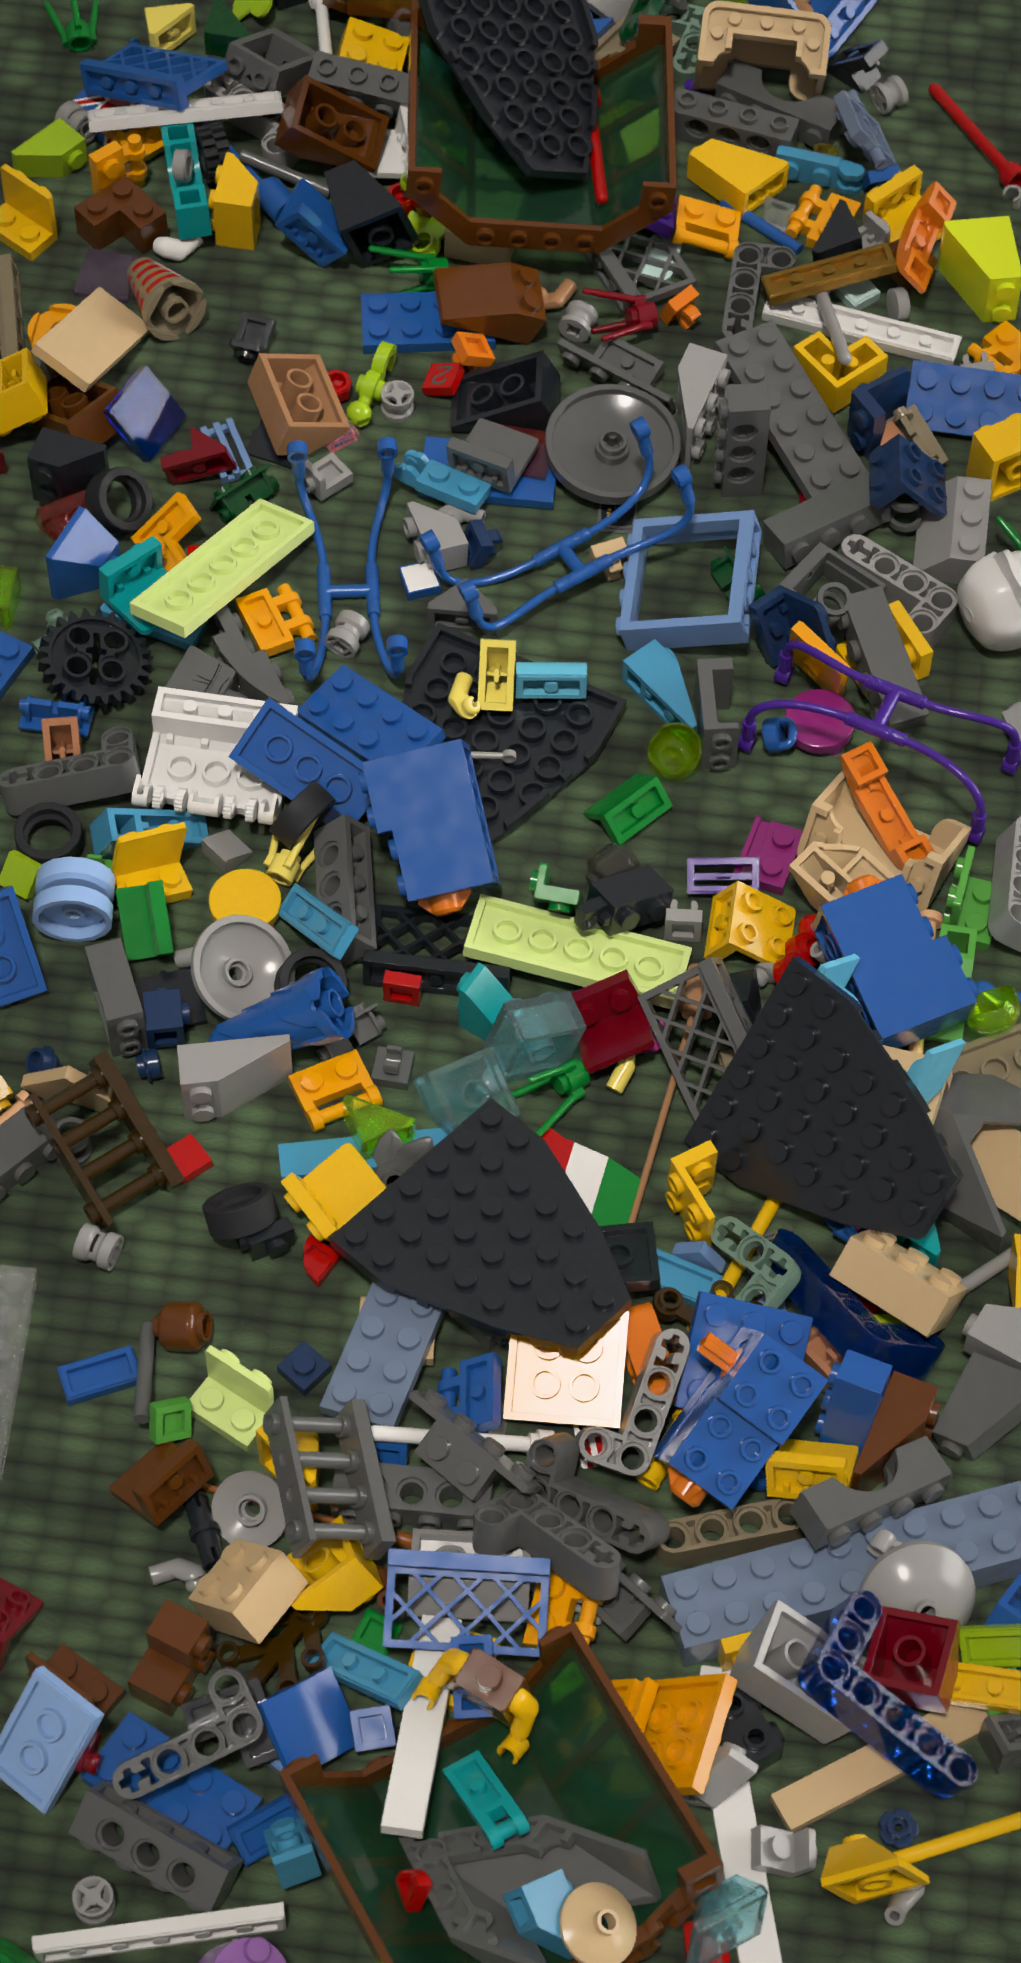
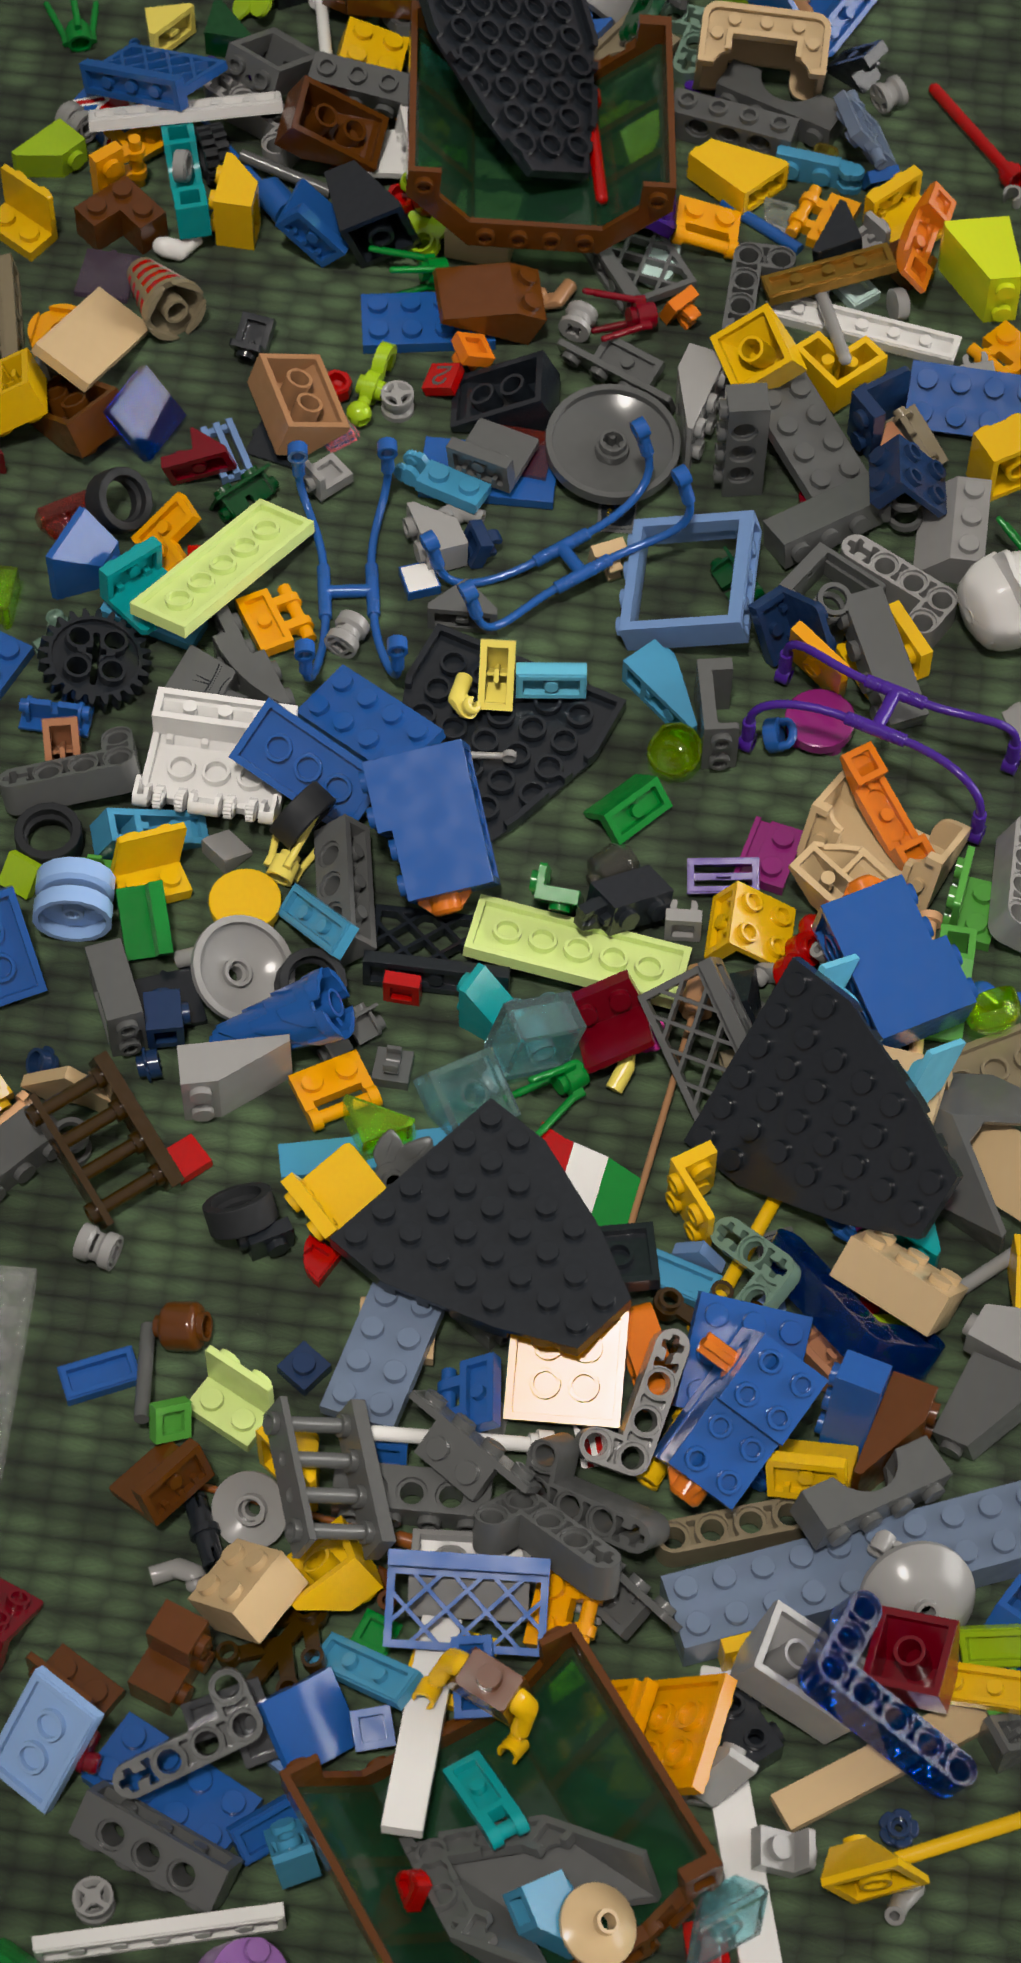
black slope [27,427,112,509] -> none
none -> yellow slope [709,303,807,389]

